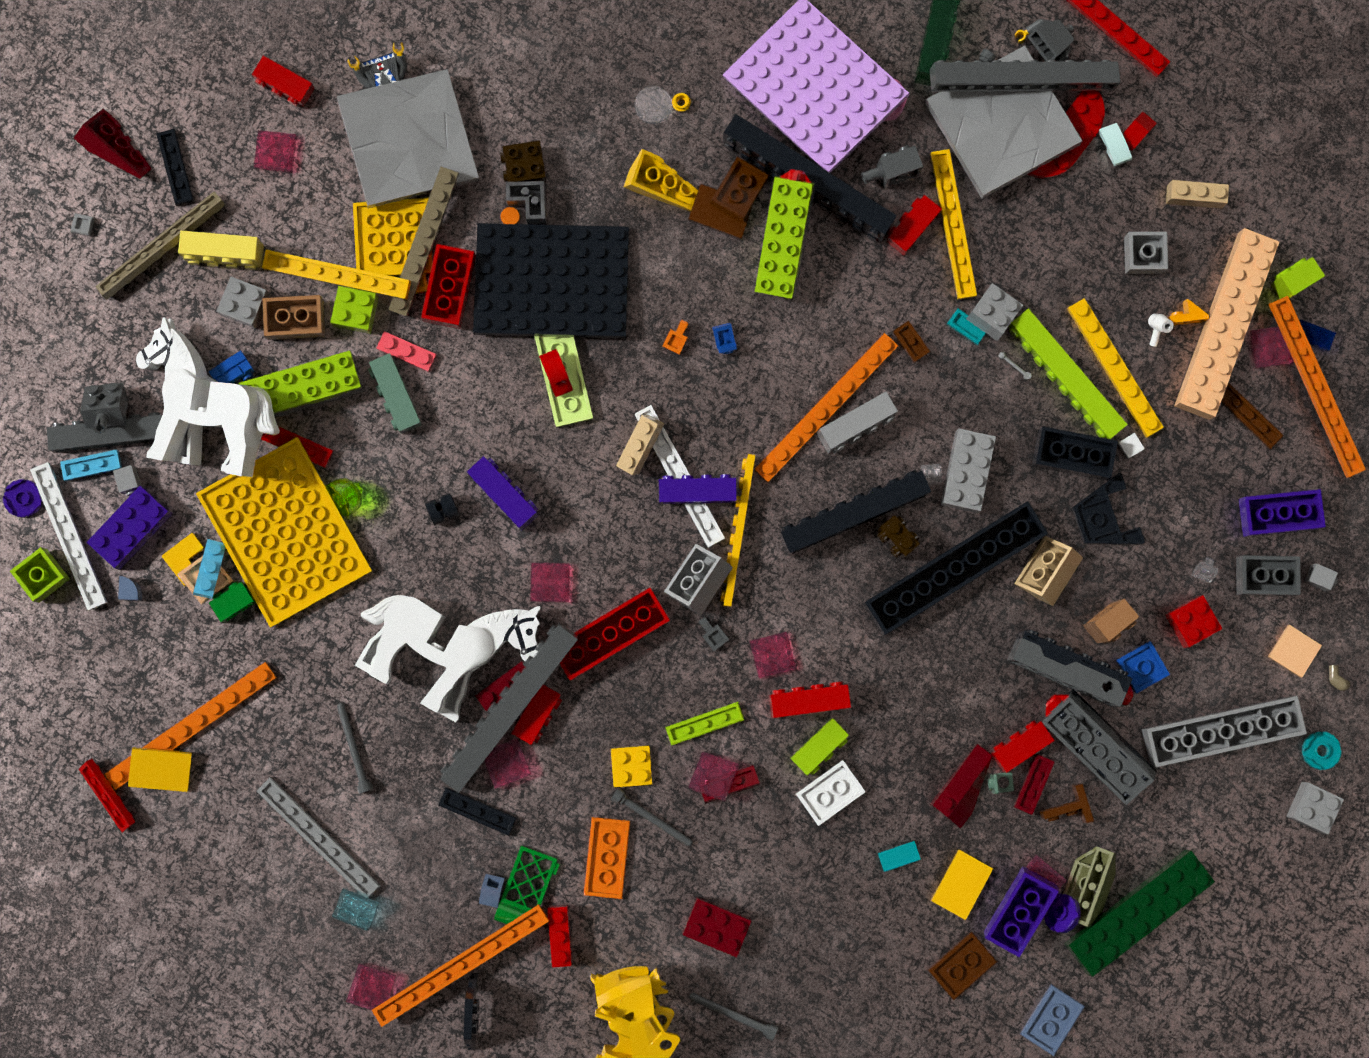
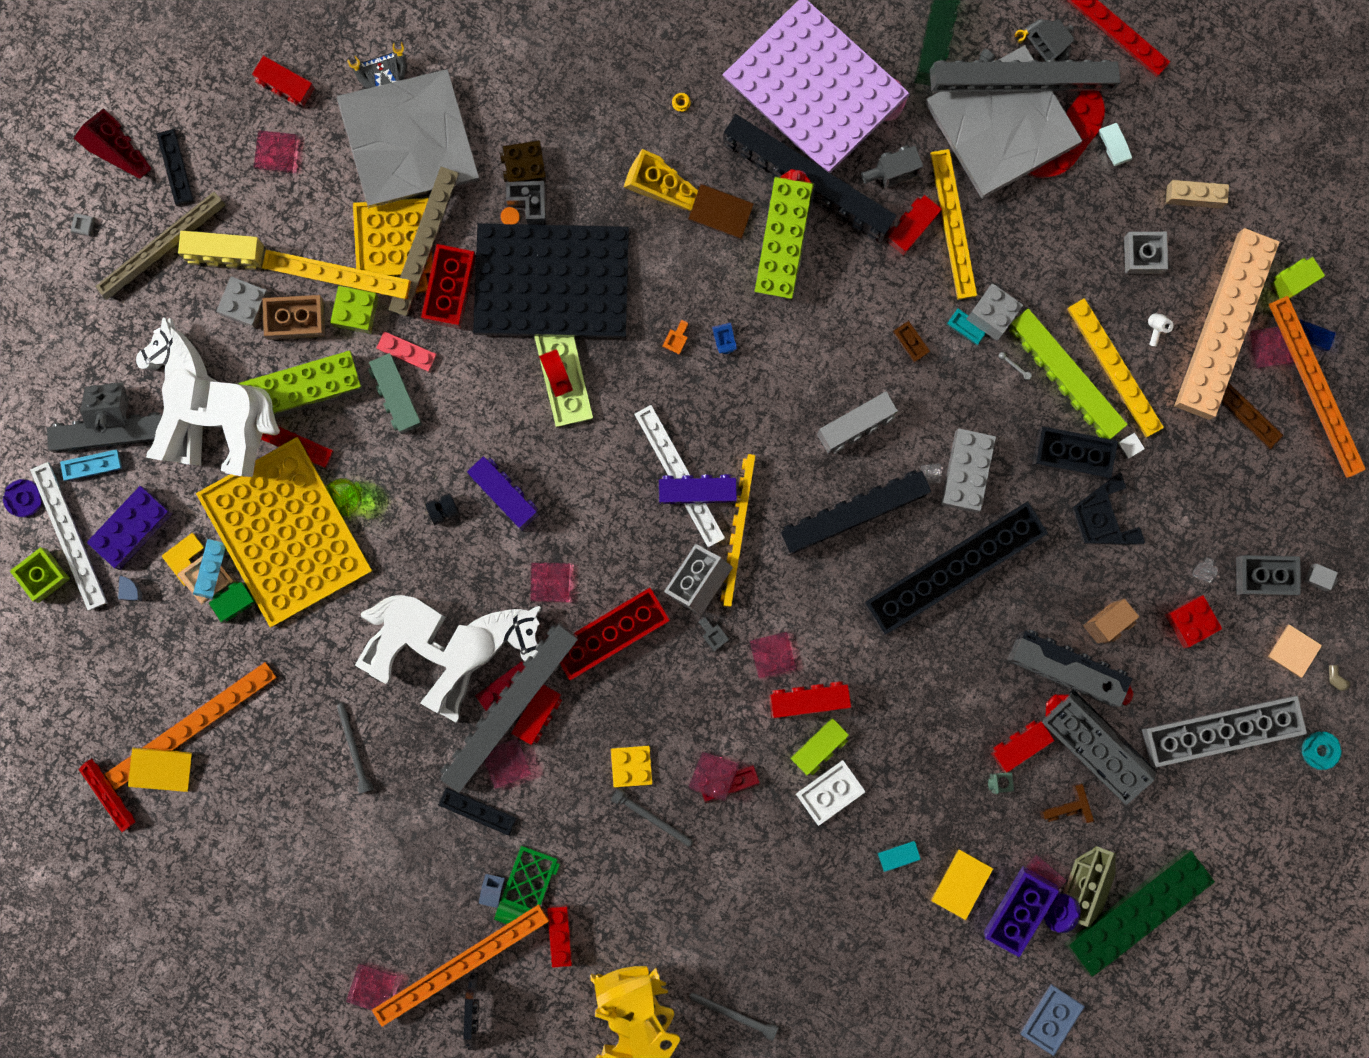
light grey brick [113,465,141,496] -> none
blue brick [209,350,256,384] -> none
light grey tile [257,777,381,900] -> none
clear light blue bracket [332,888,379,931] -> none
orange tile [584,817,630,899] -> none
tan brick [616,415,664,475] -> none
clear tile [635,86,672,124] -> none
lime tile [665,702,744,745] -> none
dark red brick [682,897,751,958] -> none
reddish brown tile [710,157,770,222] -> none
orange plate [754,333,898,483] -> none
dark brown brick [876,515,920,559] -> none
reddish brown tile [928,932,997,1000] -> none
dark red wedge [930,744,992,829] -> none
dark red plate [1013,754,1055,815] -> none
tan slope [1014,536,1083,606] -> none
blue plate [1116,641,1170,694] -> none
red slope [1123,111,1157,151] -> none
light orange slope [1168,299,1209,326] -> none
dark purple brick [1238,489,1326,537] -> none
light grey brick [1286,782,1344,835] -> none

